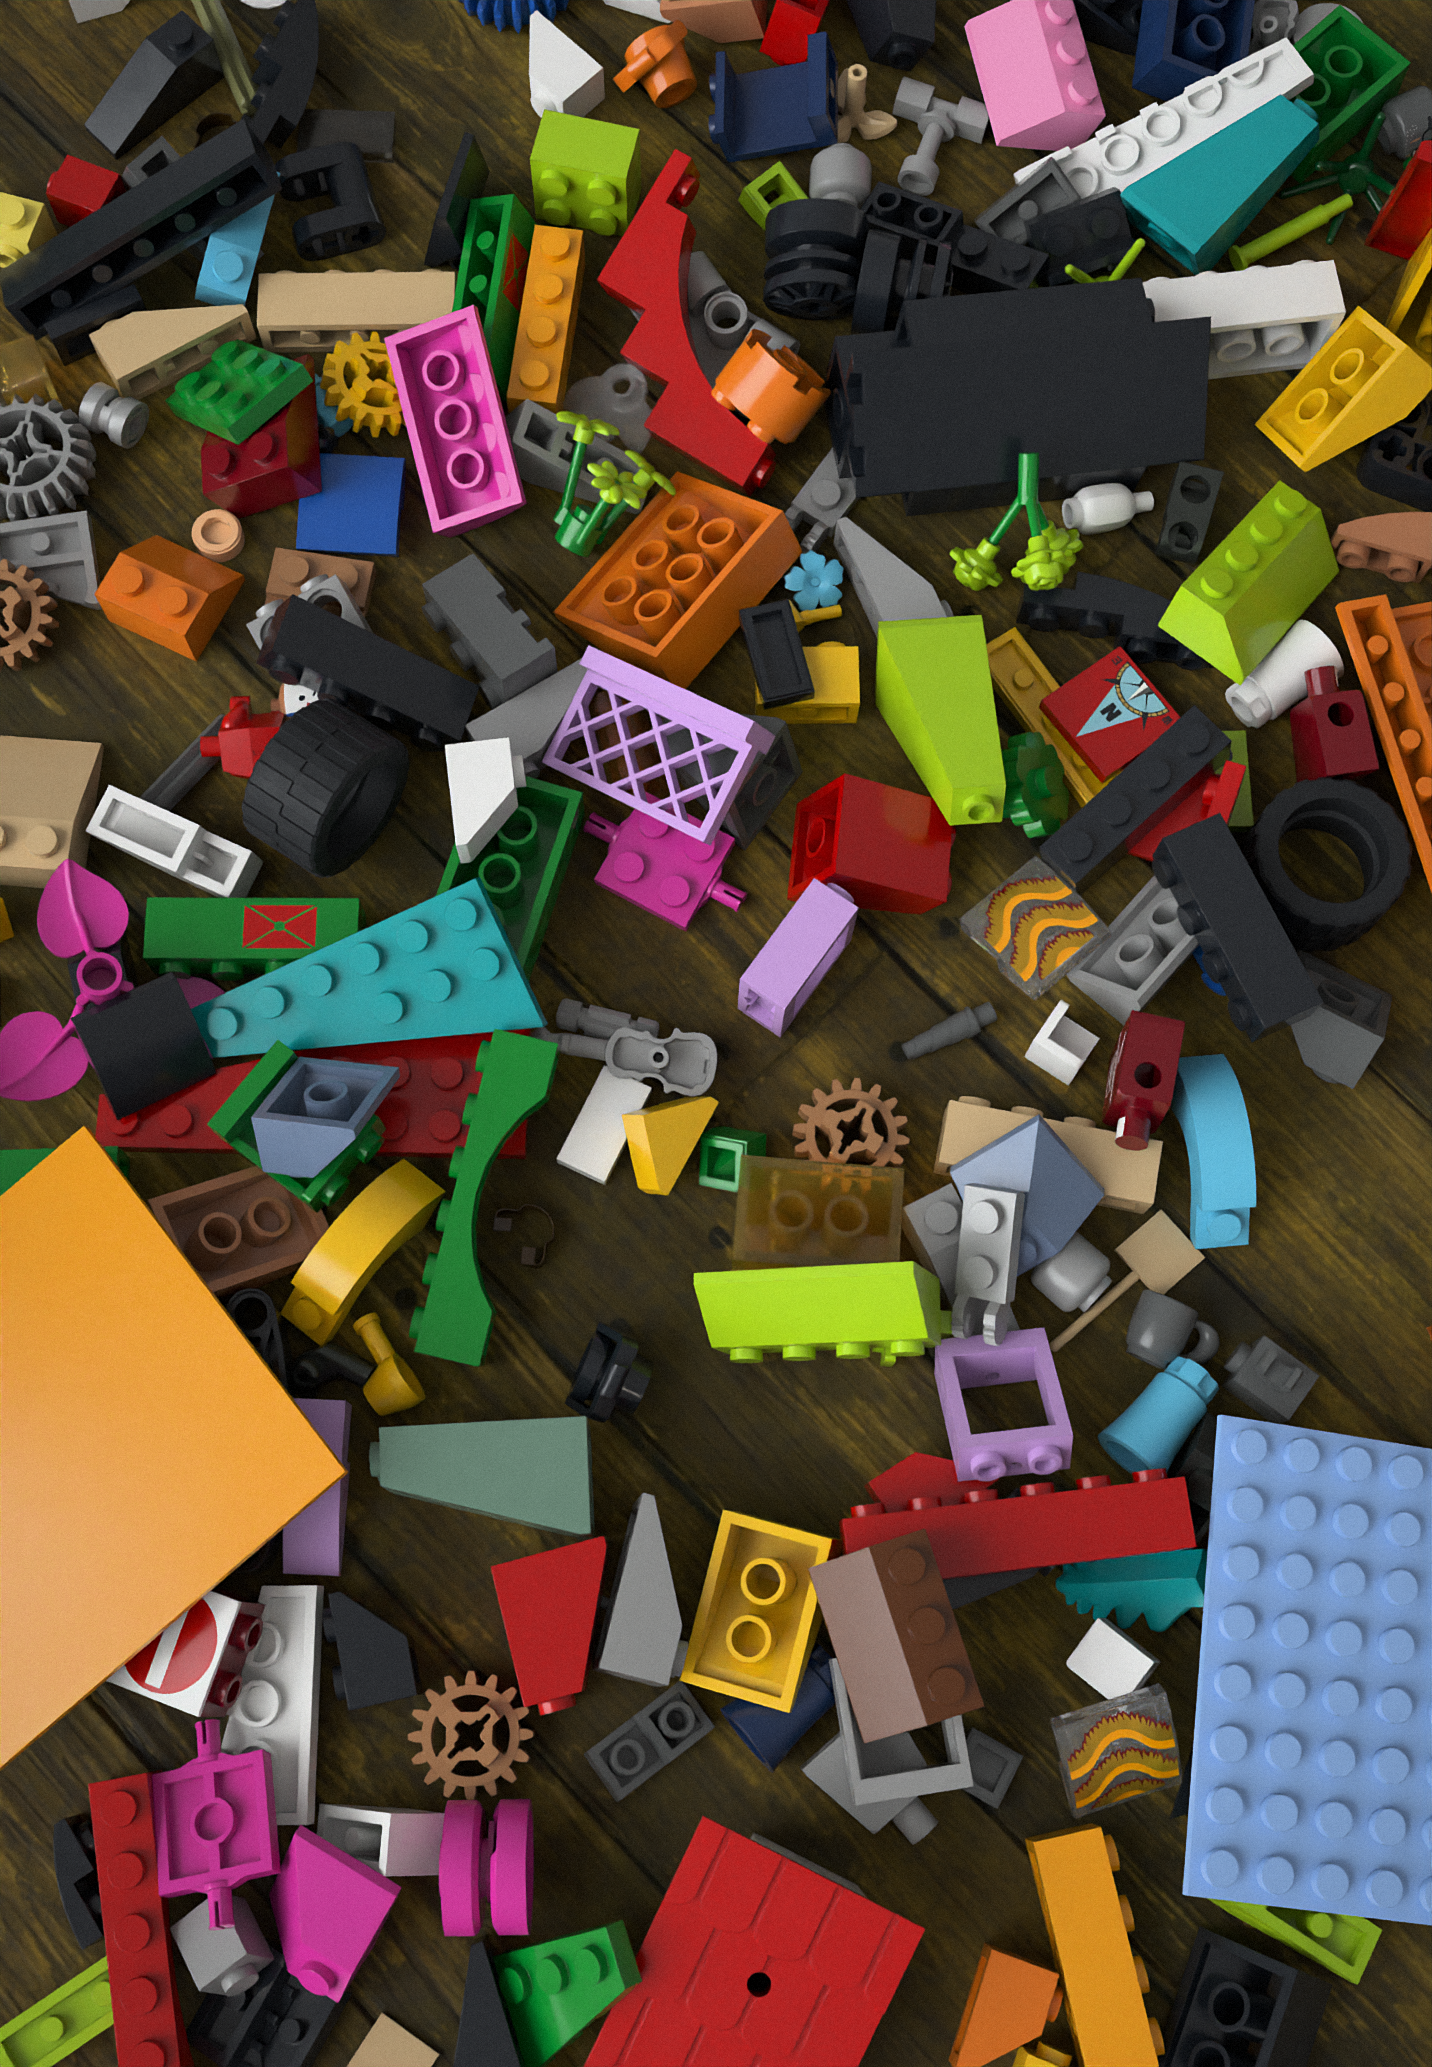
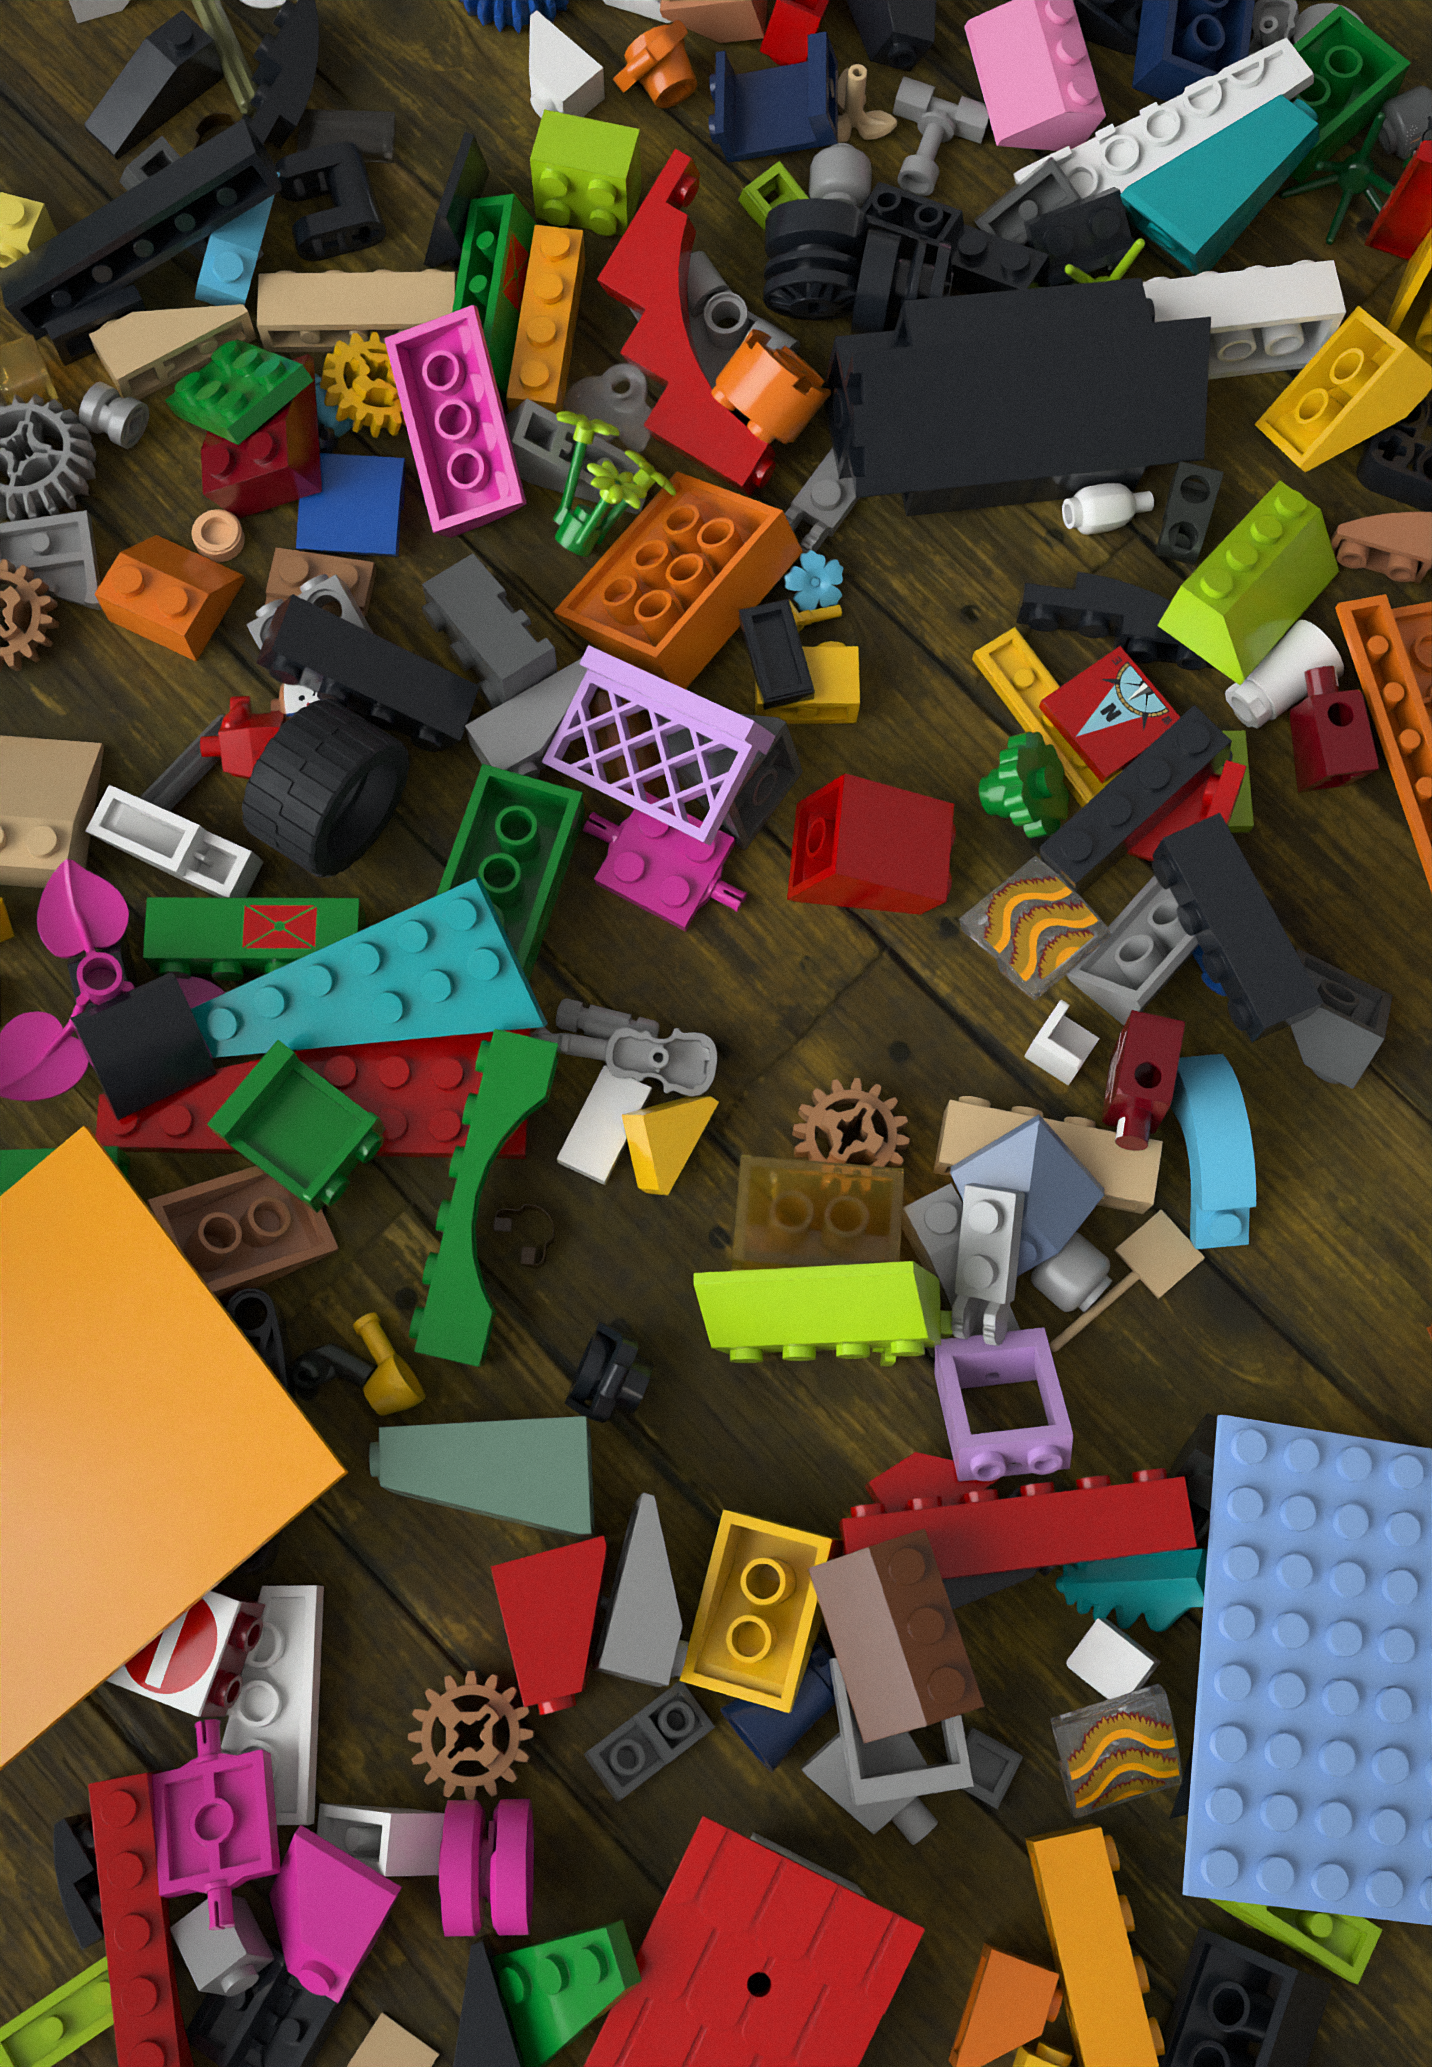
red brick [46,154,126,227] -> none
sand blue slope [251,1057,400,1178] -> none
yellow arch [280,1159,446,1346] -> none
lavender slope [283,1398,352,1576] -> none
black slope [322,1592,423,1711] -> none
white slope [445,737,526,863] -> none
green slope [699,1126,767,1194] -> none
lavender window [737,878,859,1037] -> none
light grey slope [833,517,954,637] -> none
lime slope [875,615,1006,825] -> none
dark grey animal [902,1002,997,1060] -> none
lime plant [949,452,1083,591] -> none
medium azure plant [1097,1356,1219,1474] -> none
dark grey piece [1125,1290,1220,1370] -> none
dark grey brick [1221,1335,1320,1424] -> none
lime piece [1228,193,1353,271] -> none
black tyre [1240,777,1412,952] -> none

